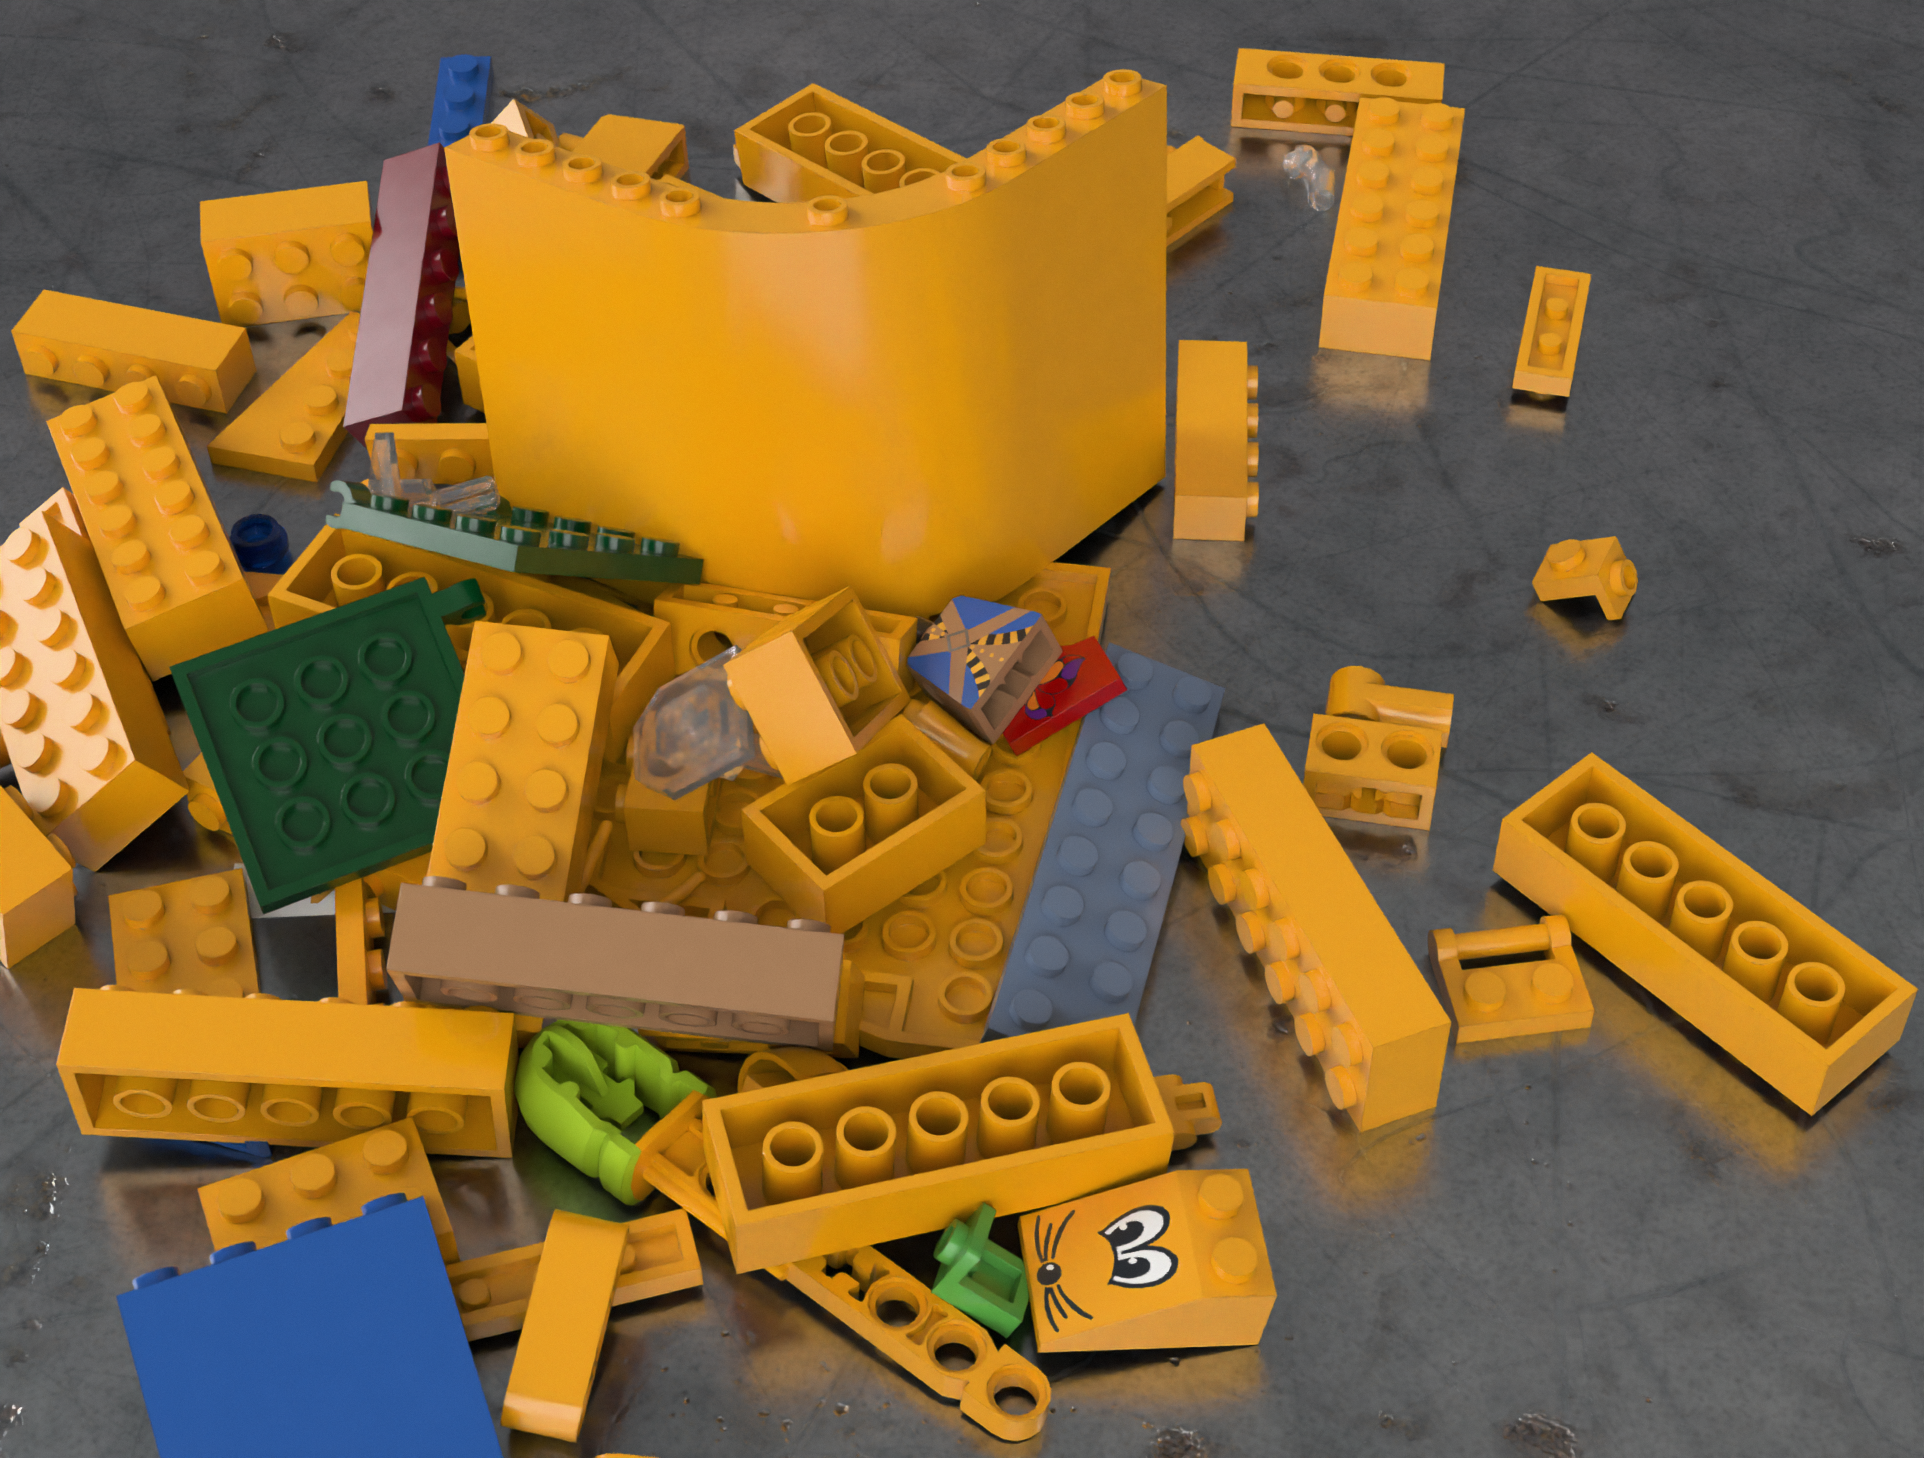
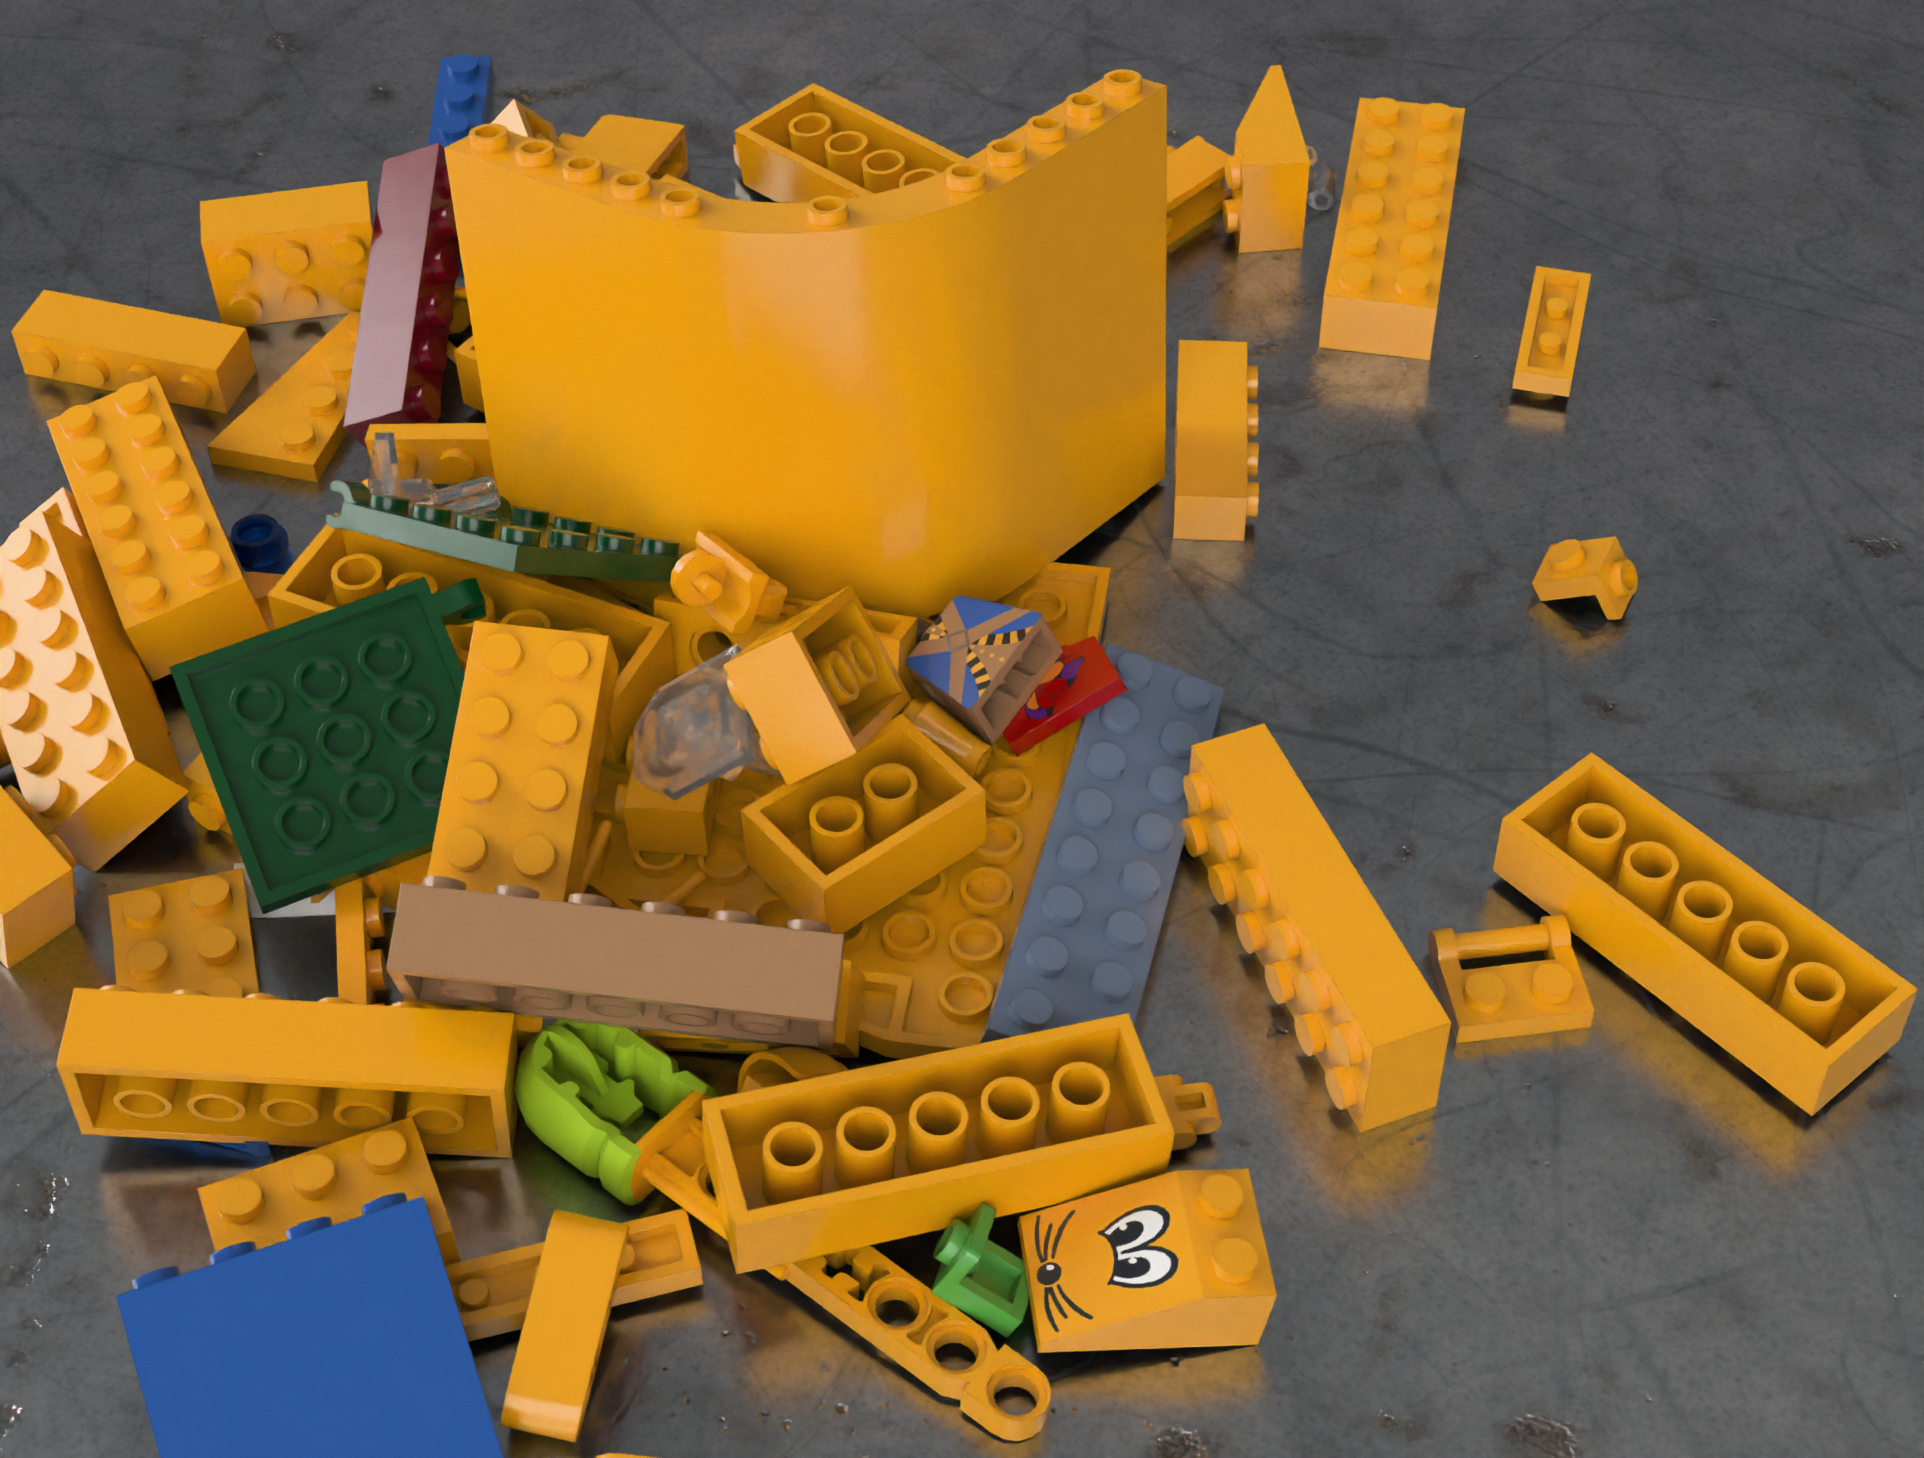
light orange brick [1231,48,1445,136] -> none
light orange brick [1303,713,1443,831] -> none
light orange piece [1325,666,1454,748] -> none
none -> light orange hips [670,531,787,636]
none -> light orange slope [1222,65,1310,253]

